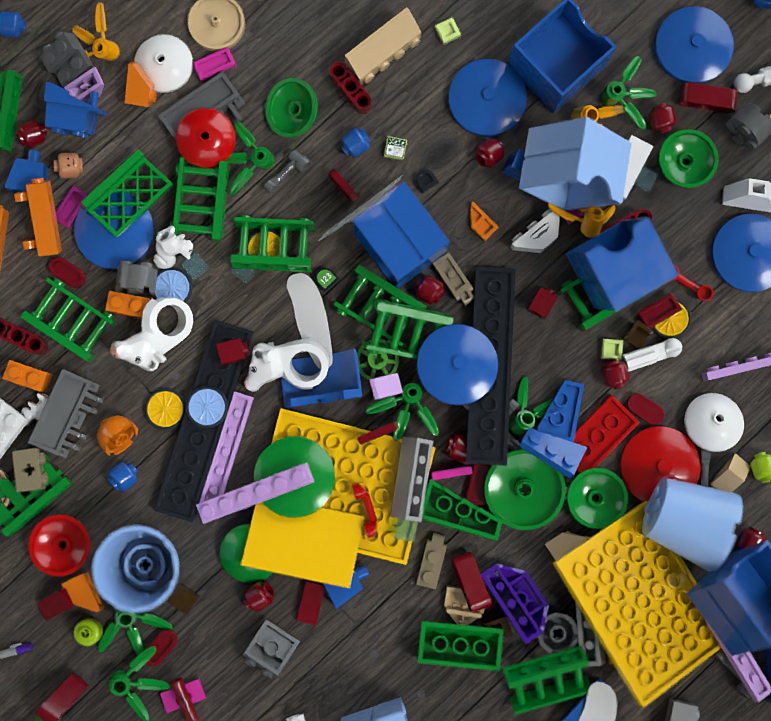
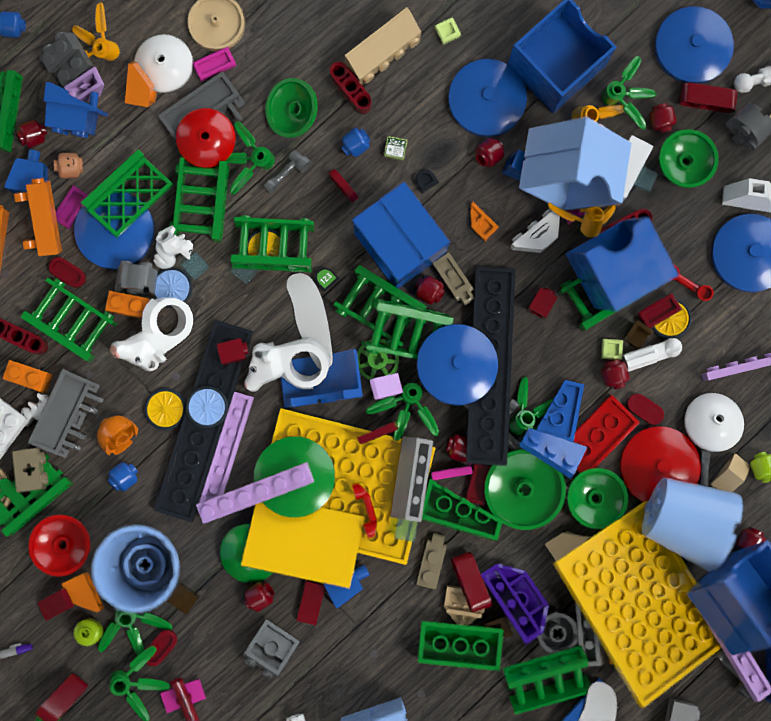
white piece [318,175,403,241] -> none

